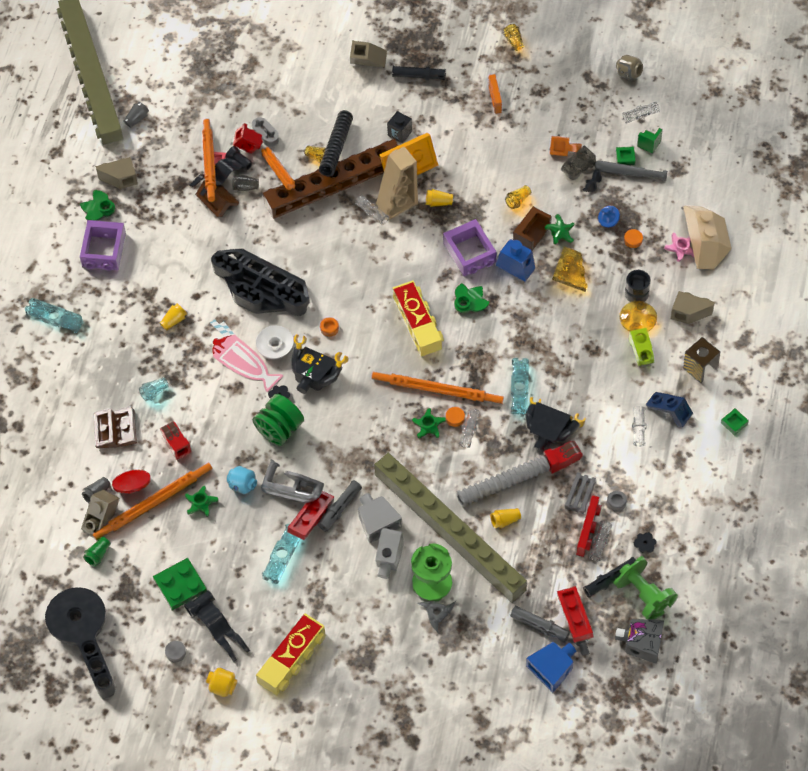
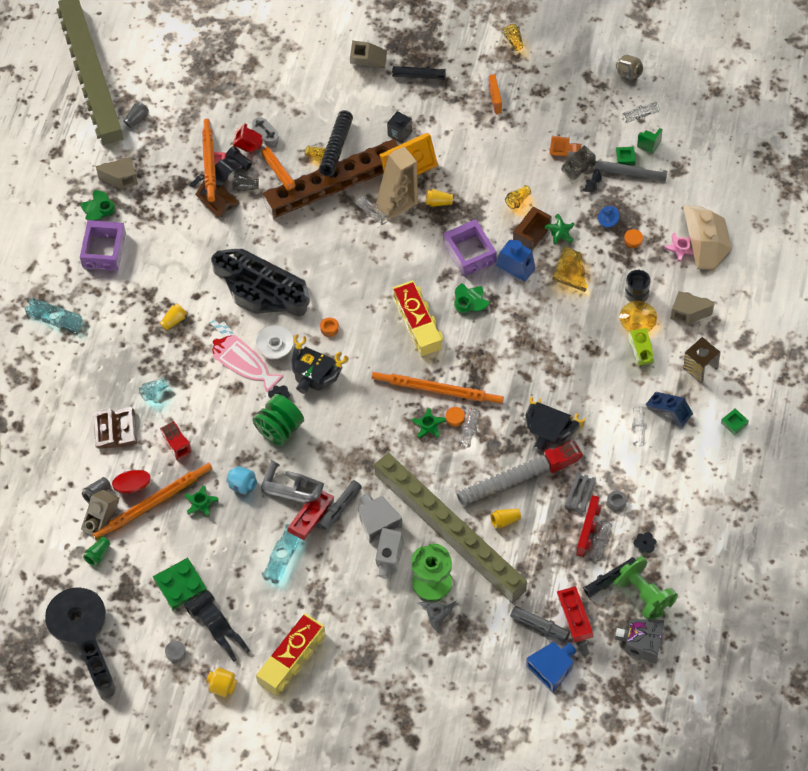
clear light blue piece [510,358,529,415] -> none

